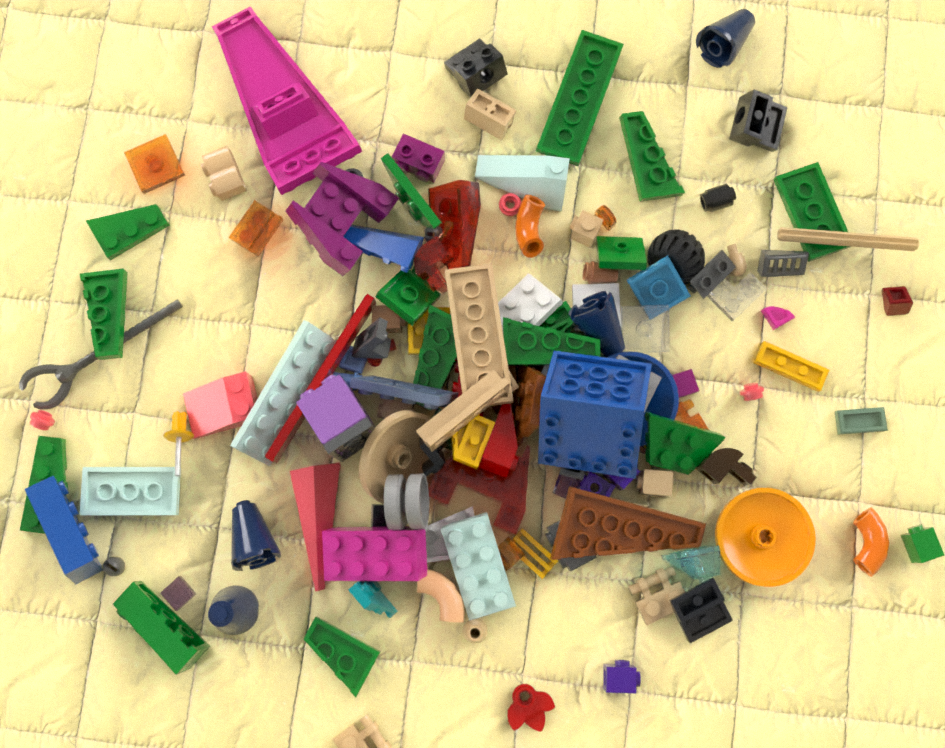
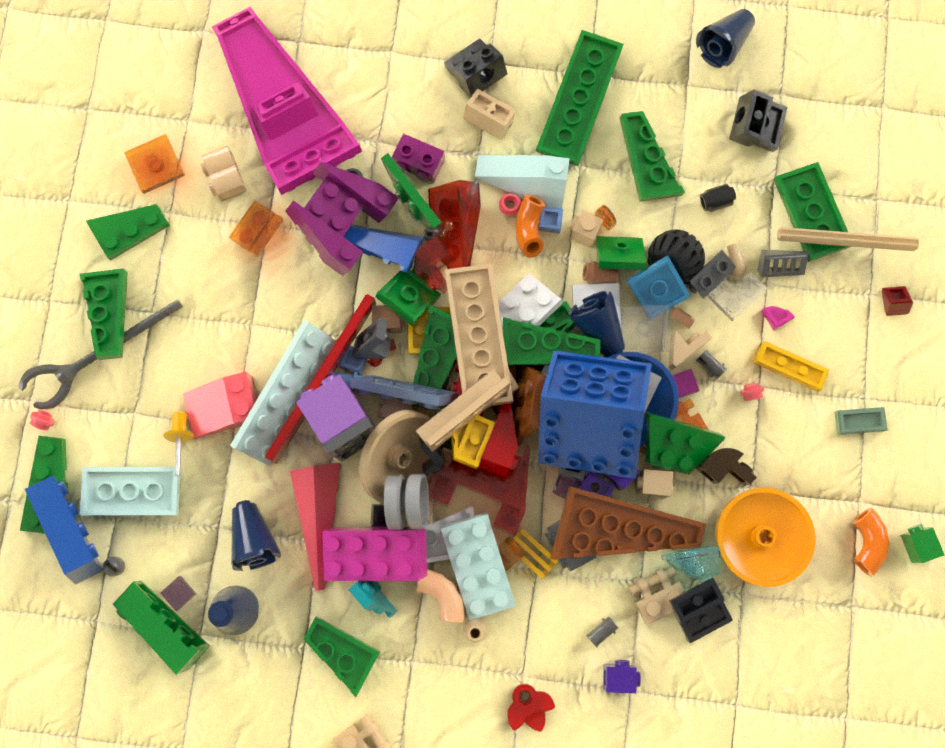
none -> medium blue tile [538,207,563,233]
none -> dark grey pin [586,616,618,647]
none -> tan slope [669,331,712,371]
none -> medium nougat tile [670,306,695,329]
none -> dark grey pin [696,350,727,379]

